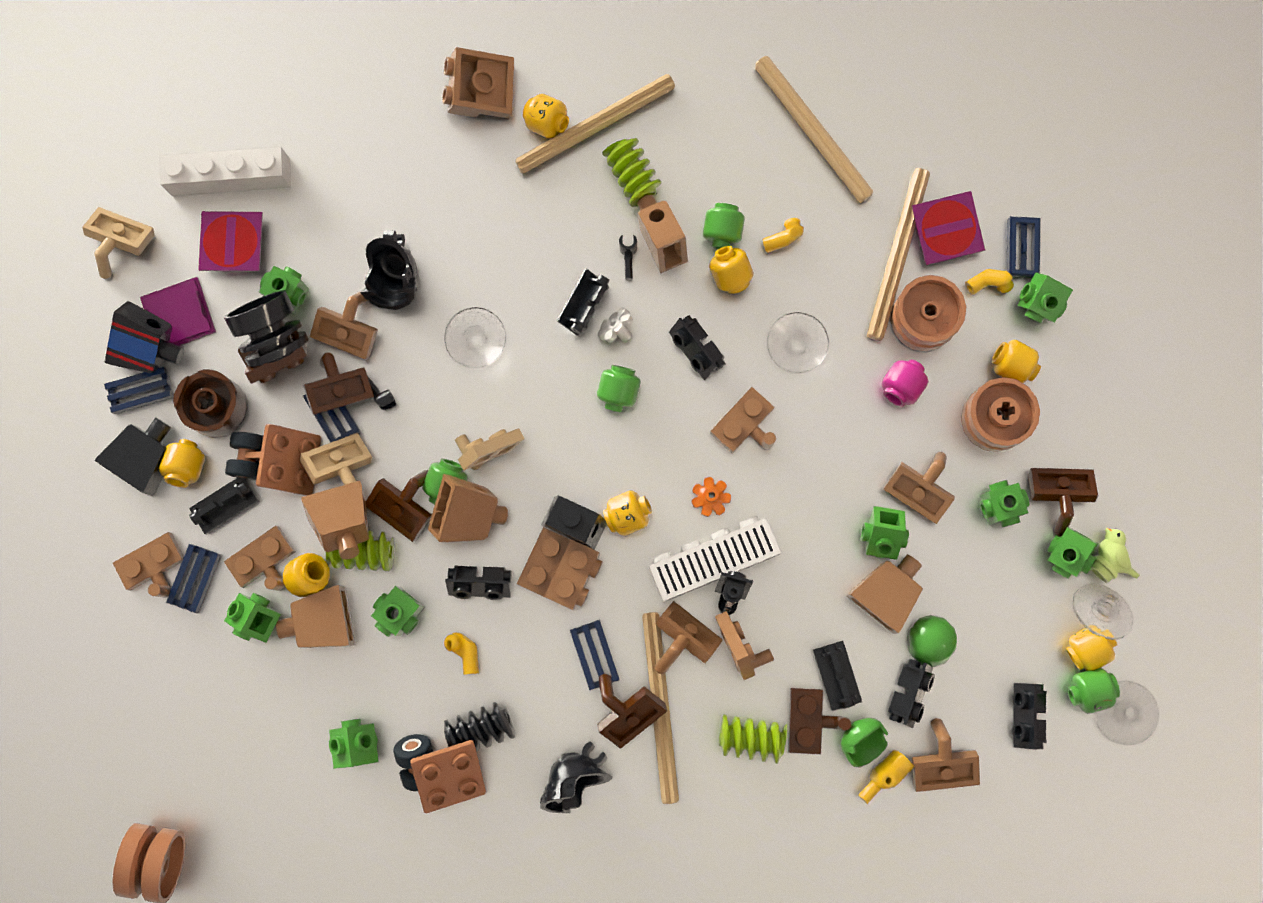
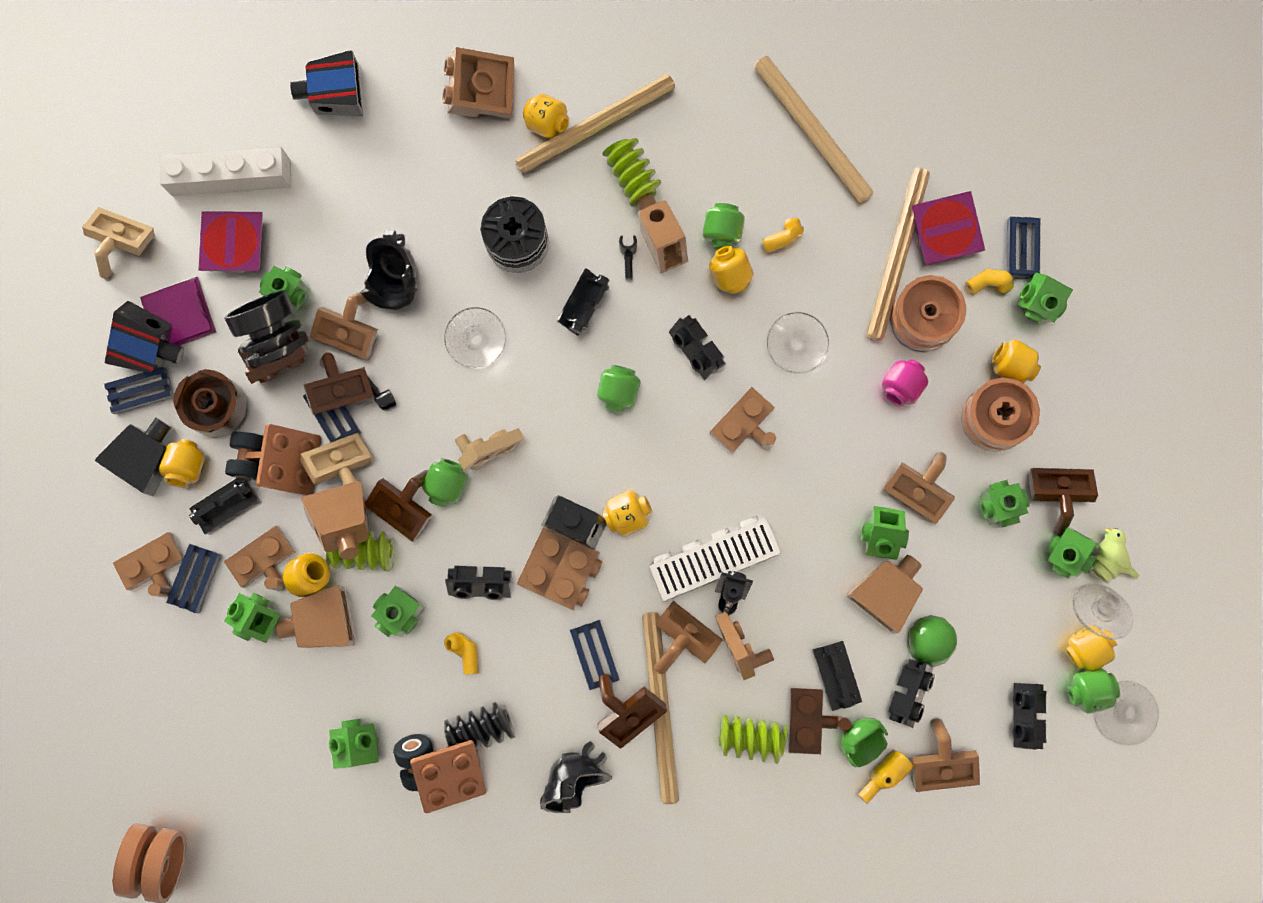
medium nougat torso [428,474,508,542] -> none
white plant [598,308,633,343] -> none
orange plant [691,477,731,517] -> none
none -> torso [290,50,363,116]
none -> black wheel [480,196,549,273]

